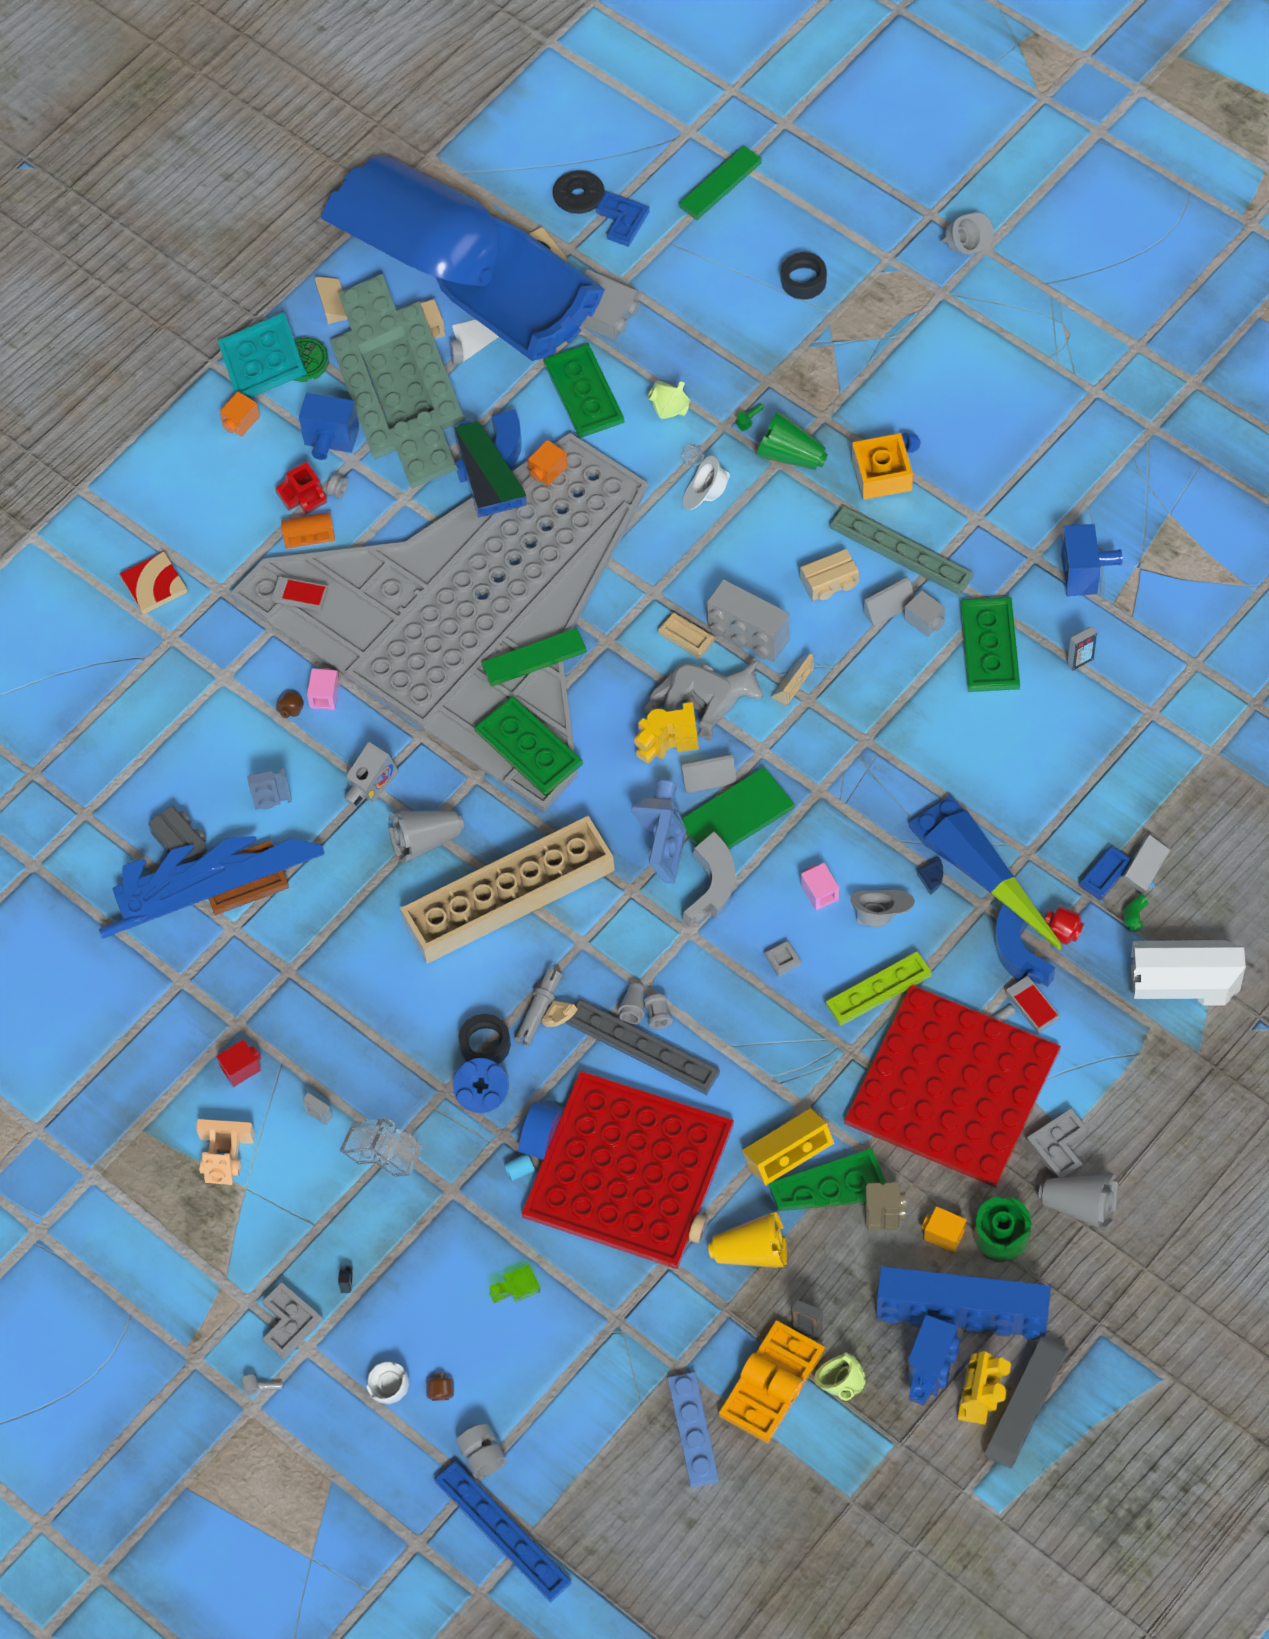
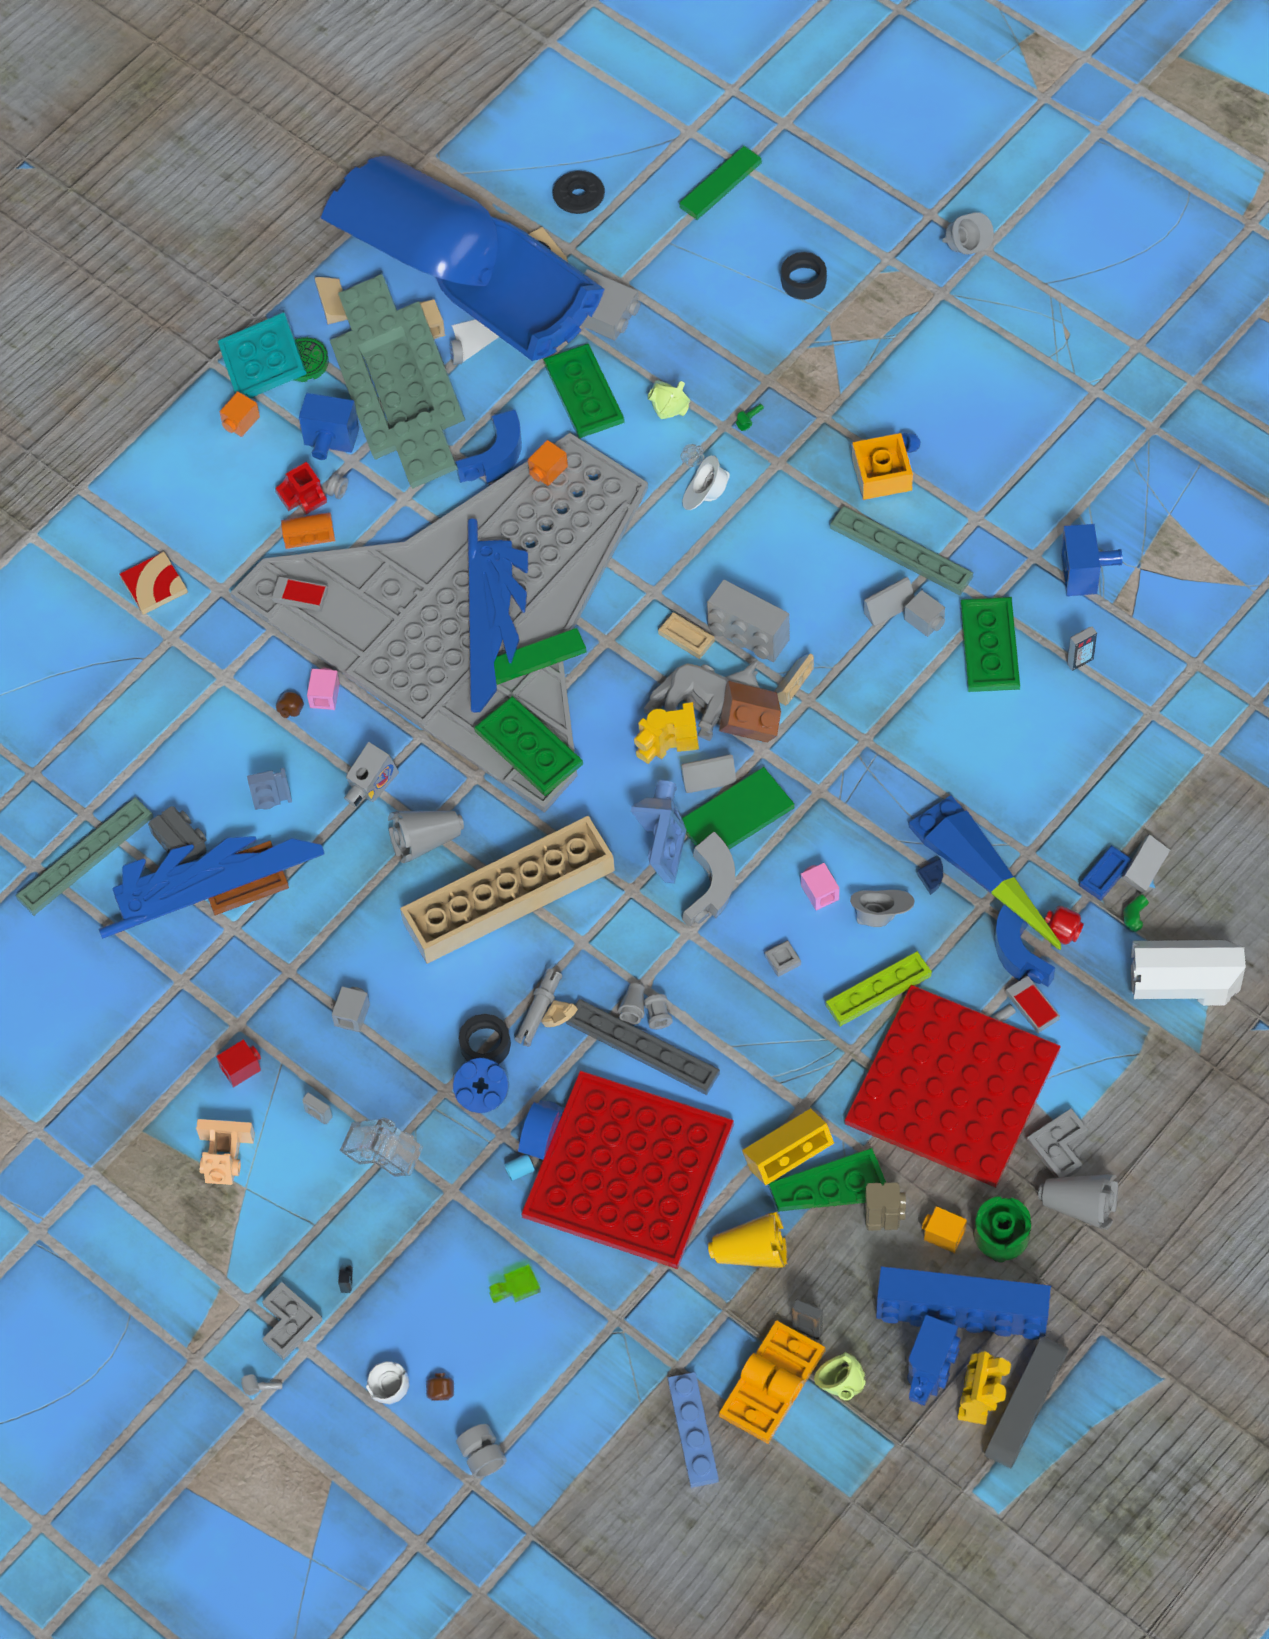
blue tile [434,1460,572,1603] -> none
slope [454,421,527,518] -> none
blue tile [596,191,650,247] -> none
tan tile [689,1214,708,1244] -> none
green cone [756,411,828,470] -> none
tan brick [800,549,859,601] -> none
none -> sand green tile [16,797,153,916]
none -> light grey brick [332,987,370,1032]
none -> blue animal [468,519,528,713]
none -> dark orange slope [719,681,781,743]

